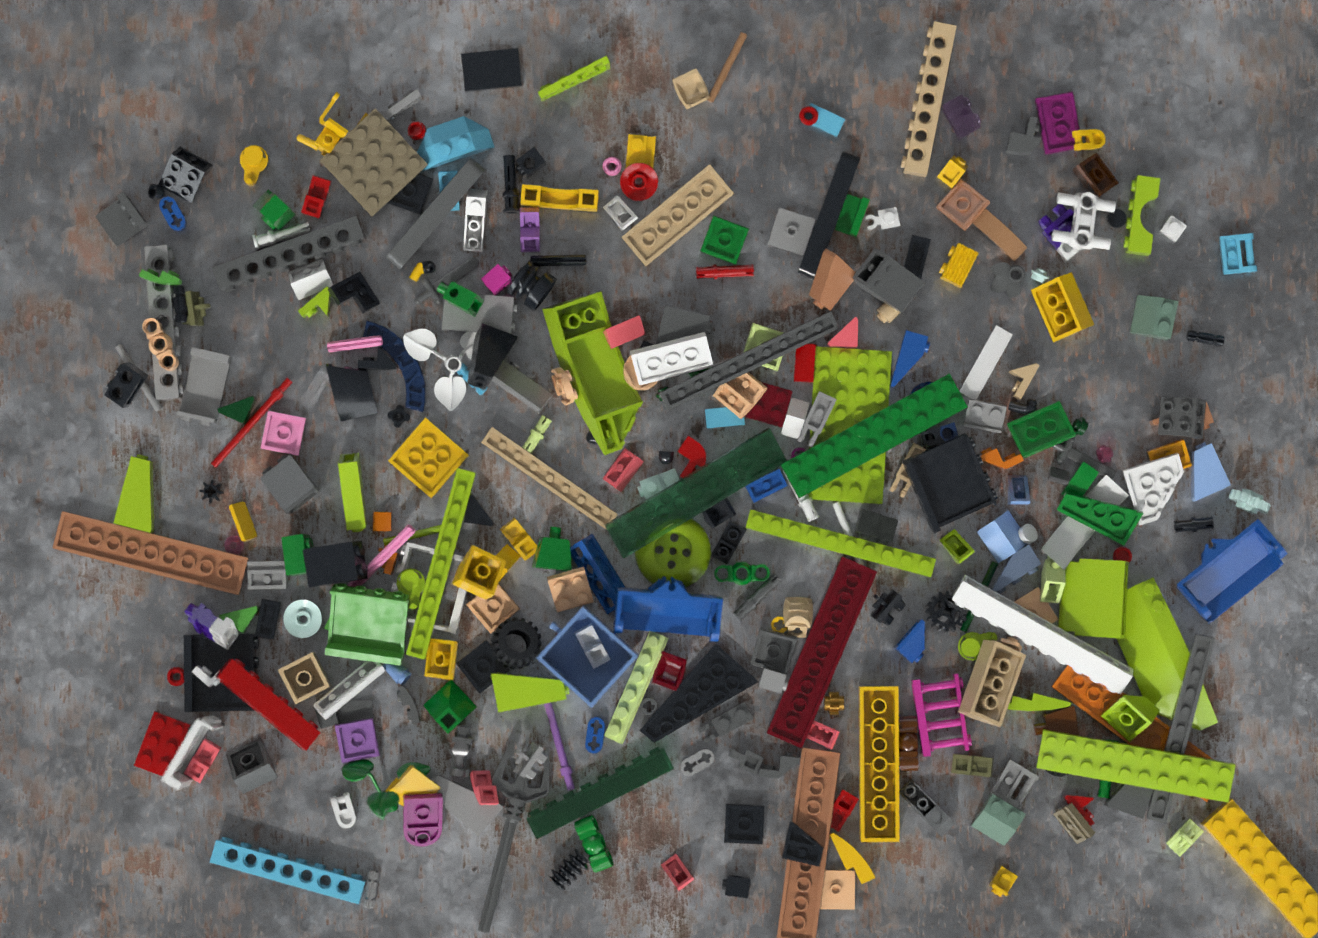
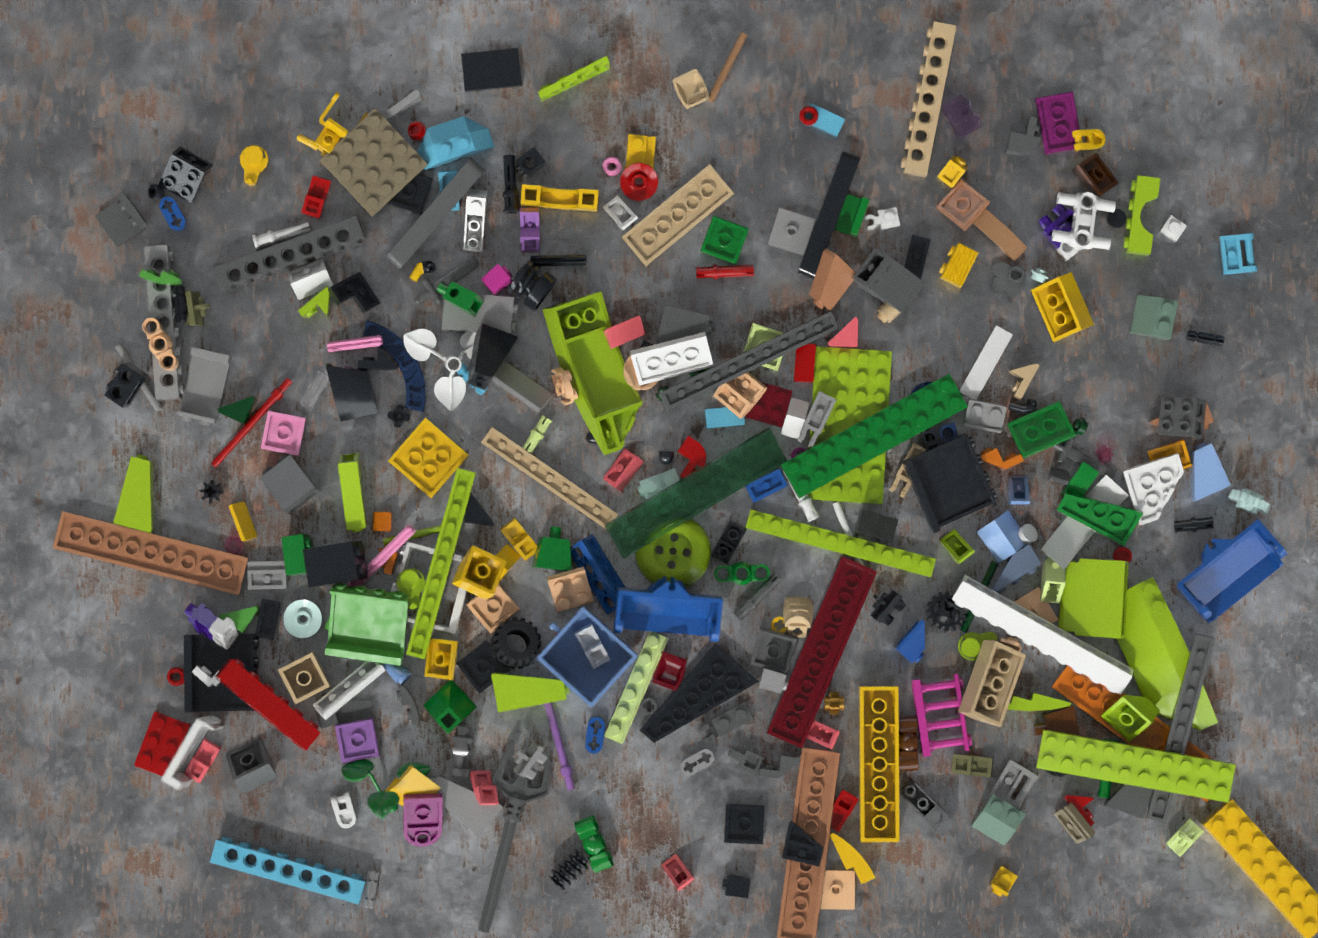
green wedge [252,189,296,230] -> none
clear green brick [526,746,674,840] -> none
black bracket [703,498,736,528] -> none
blue slope [890,330,930,388] -> none

